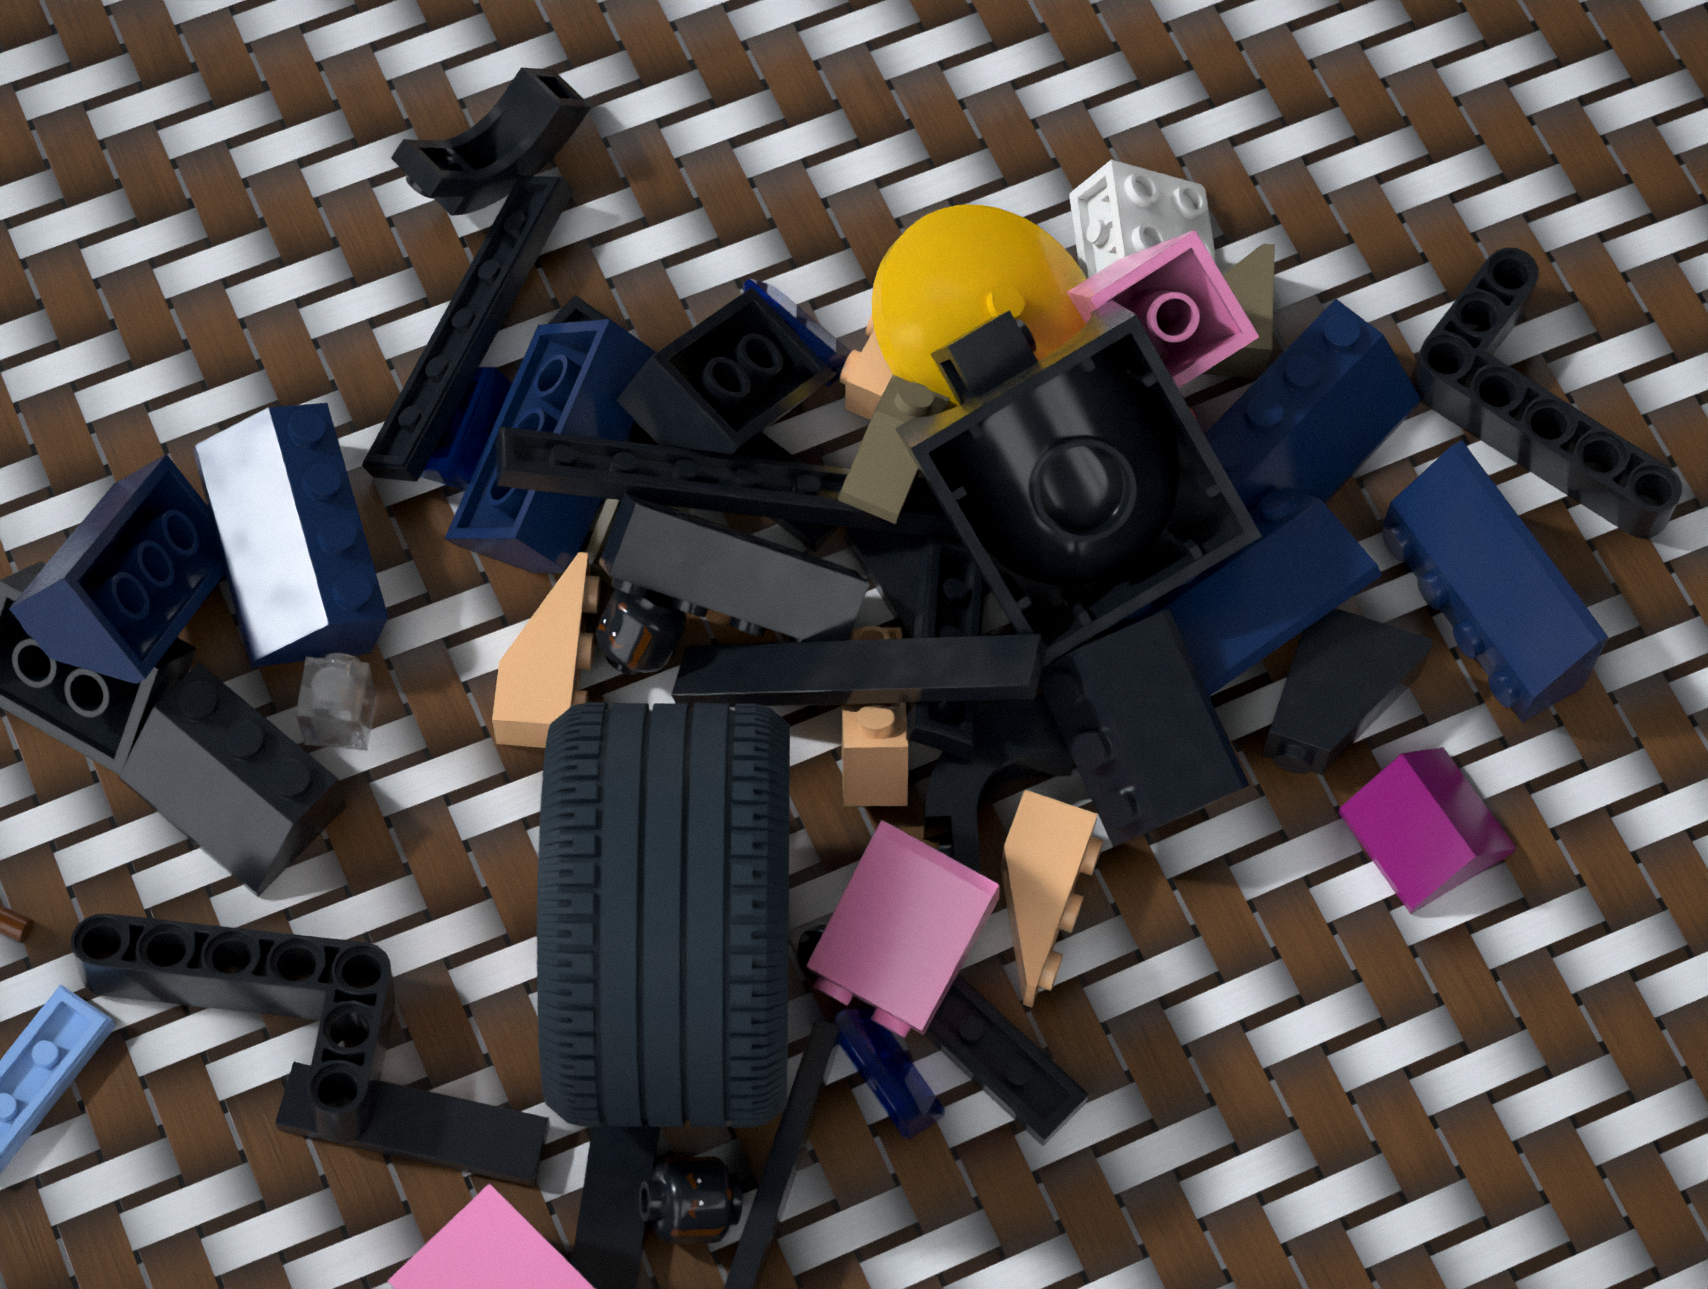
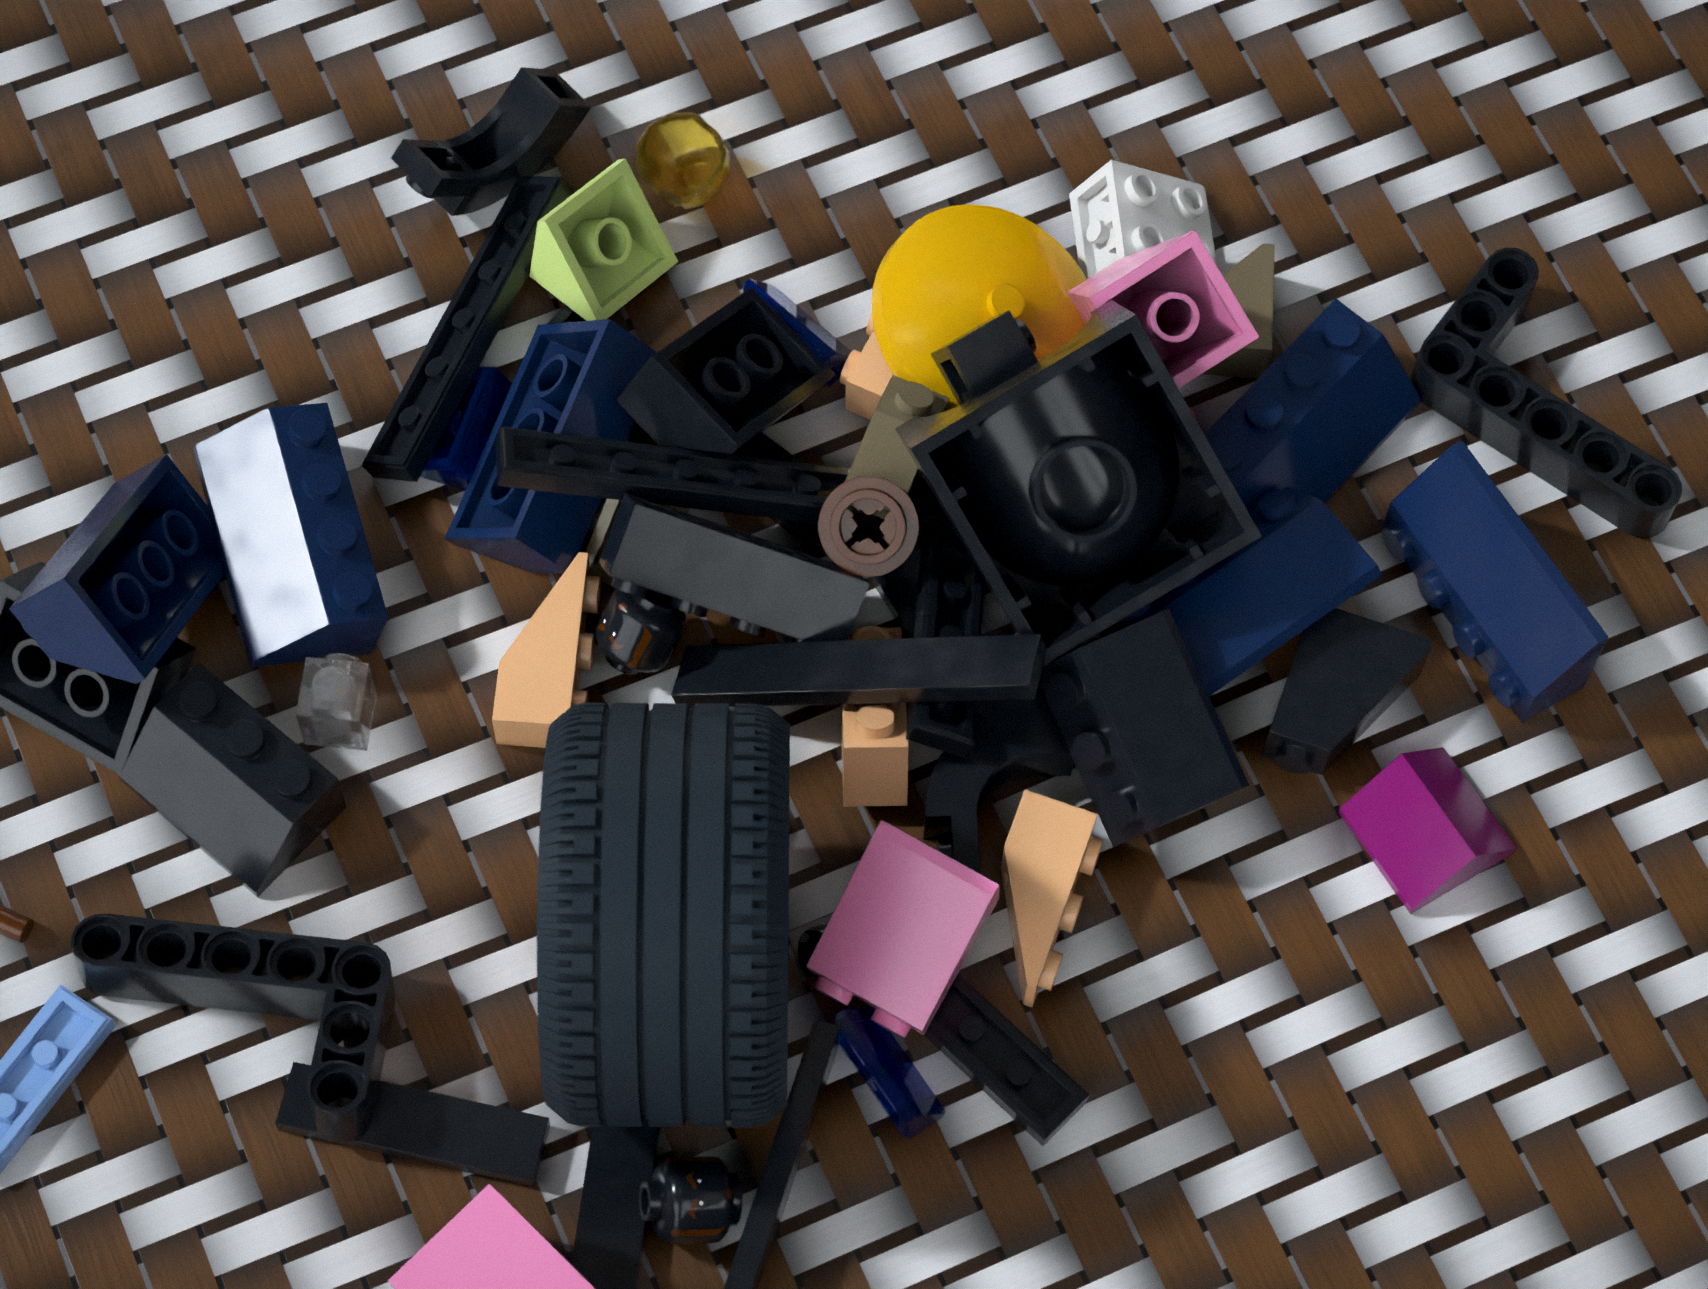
none -> yellowish green slope [529,159,678,321]
none -> clear yellow hair [636,112,731,209]
none -> reddish brown gear [818,476,919,577]

